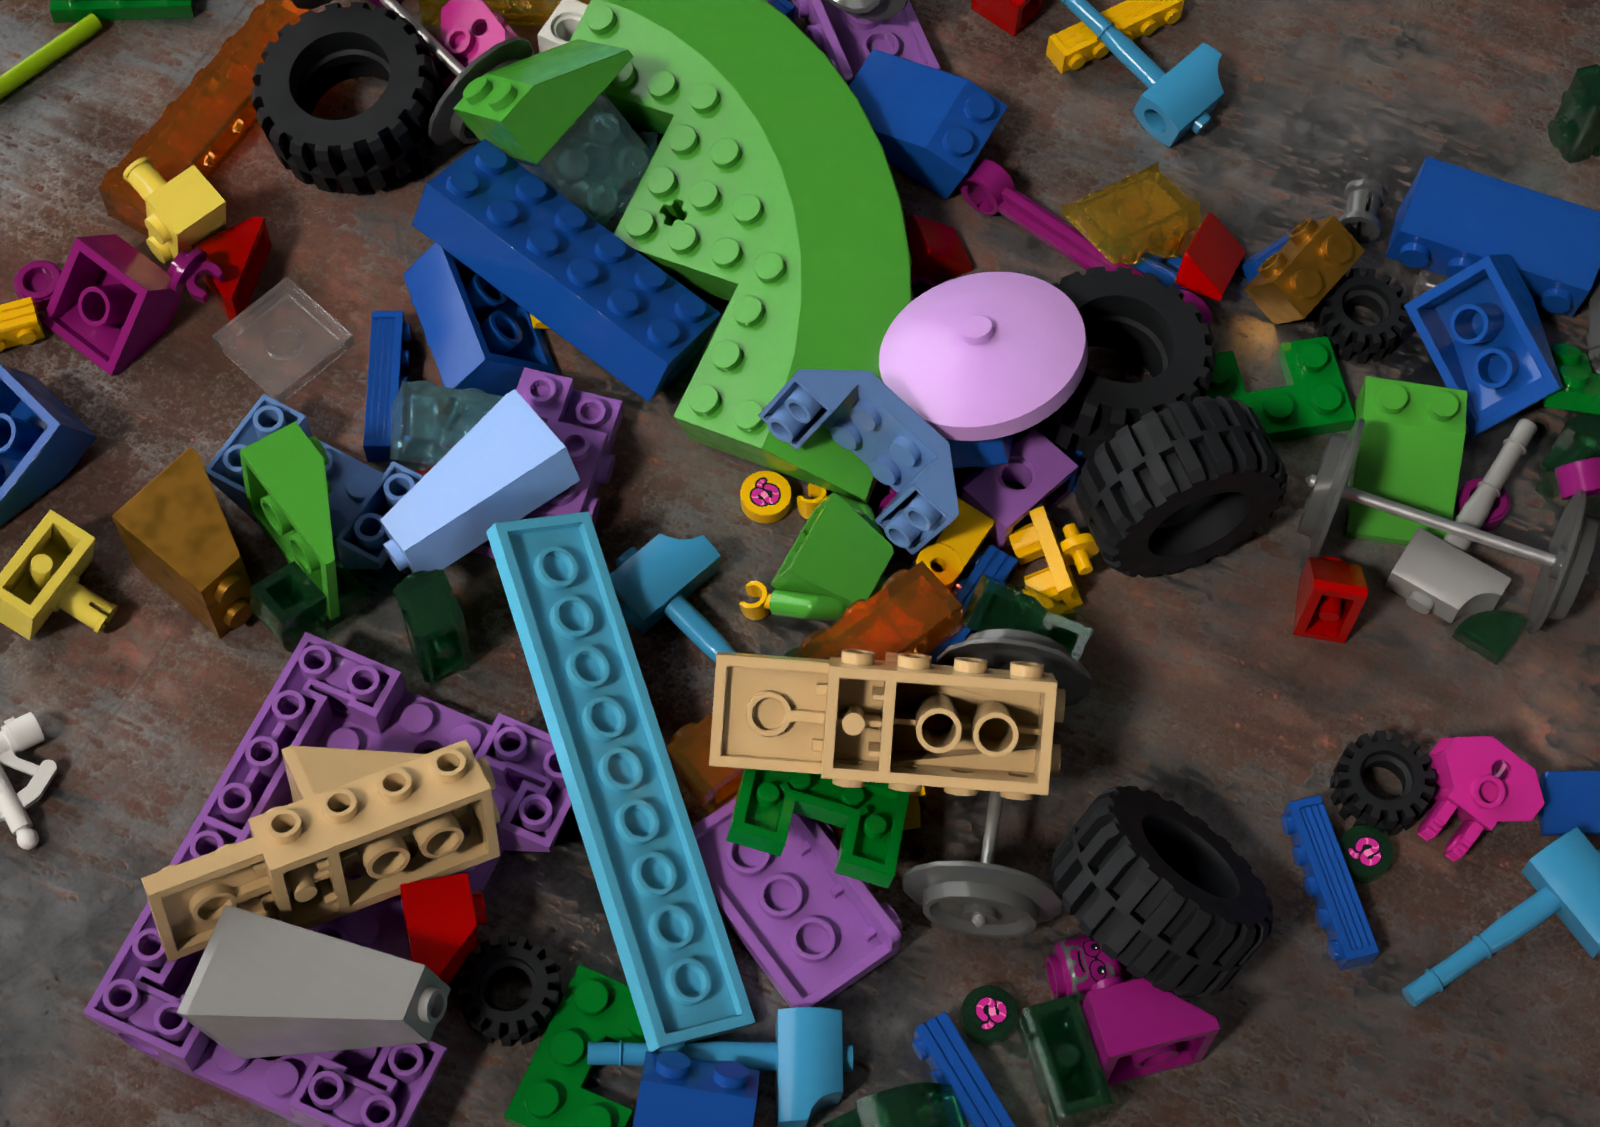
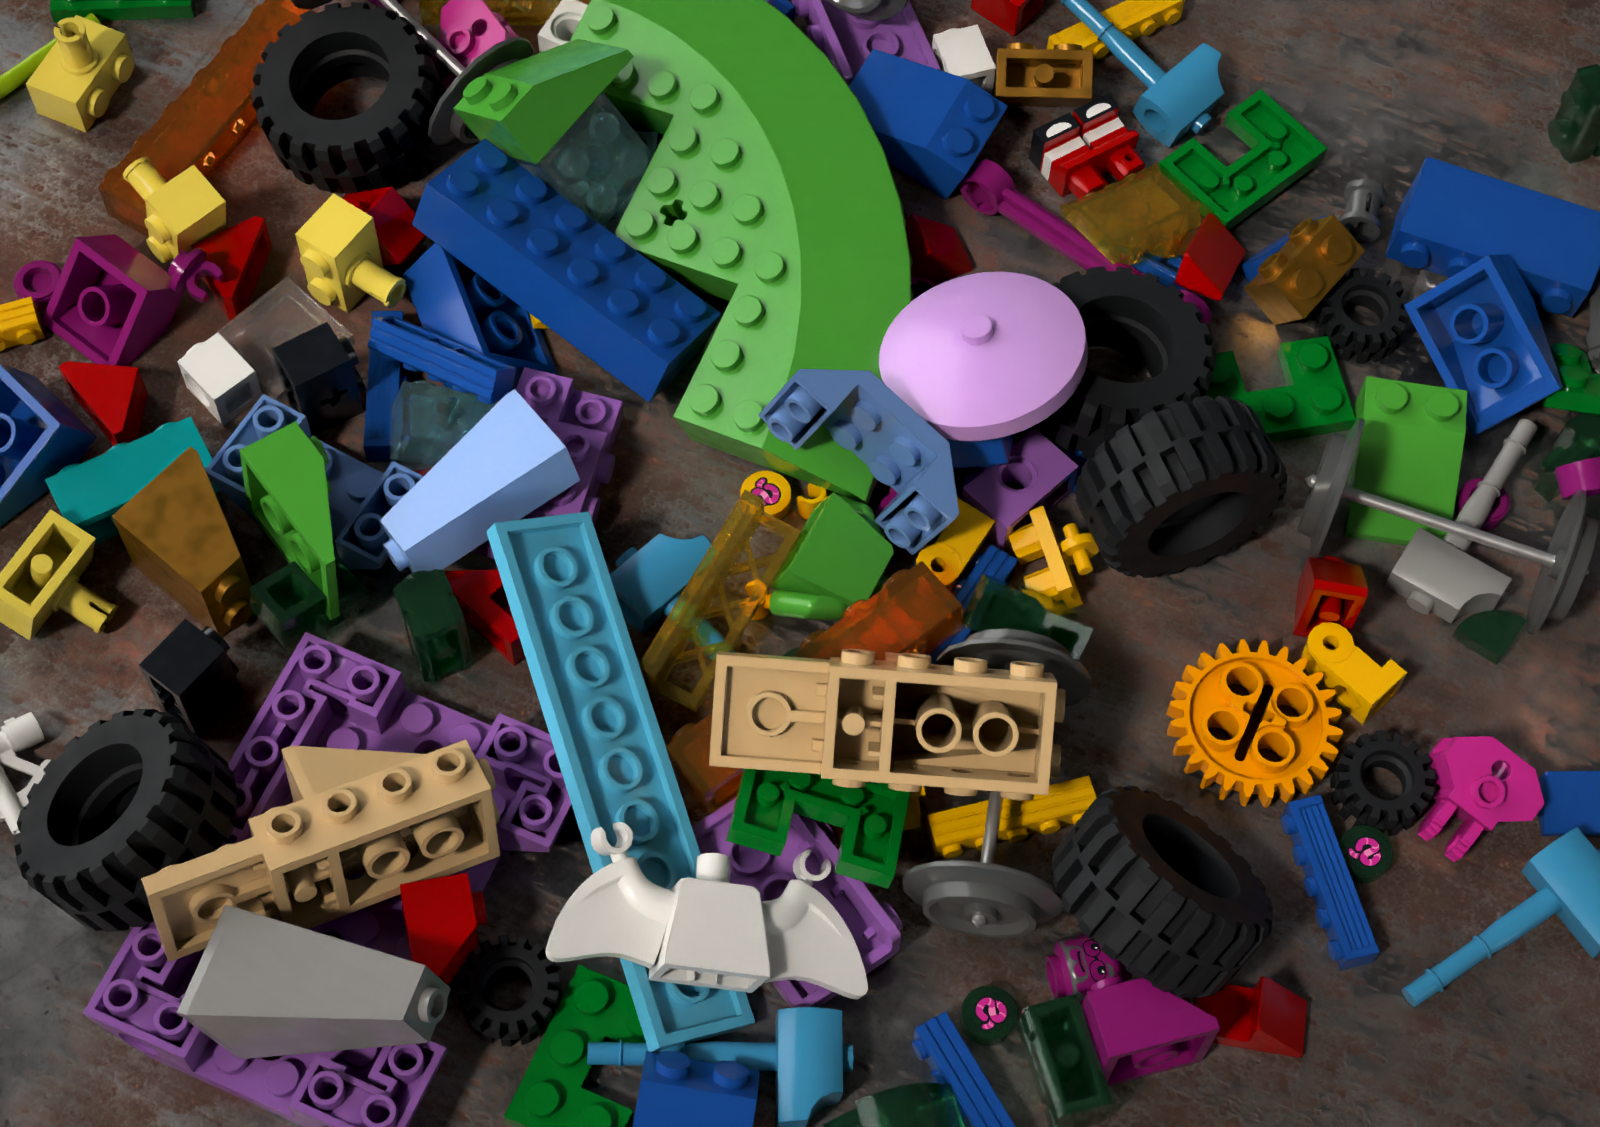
none -> black tyre [14,709,238,932]
none -> light yellow brick [26,15,135,133]
none -> teal brick [45,416,220,545]
none -> red slope [58,361,148,446]
none -> black brick [139,618,244,738]
none -> white brick [177,333,262,426]
none -> black brick [271,322,365,436]
none -> light yellow brick [295,193,406,313]
none -> red slope [342,186,425,266]
none -> blue piece [368,316,516,404]
none -> red slope [437,569,525,666]
none -> white torso [545,822,868,1000]
none -> clear yellow fence [639,490,801,712]
none -> yellow piece [925,775,1097,859]
none -> white brick [932,24,996,95]
none -> pearl gold brick [995,43,1093,107]
none -> red hips [1029,93,1145,207]
none -> green plate [1157,89,1328,230]
none -> light orange gear [1166,639,1343,808]
none -> red slope [1193,976,1307,1058]
none -> yellow leg [1301,622,1407,726]

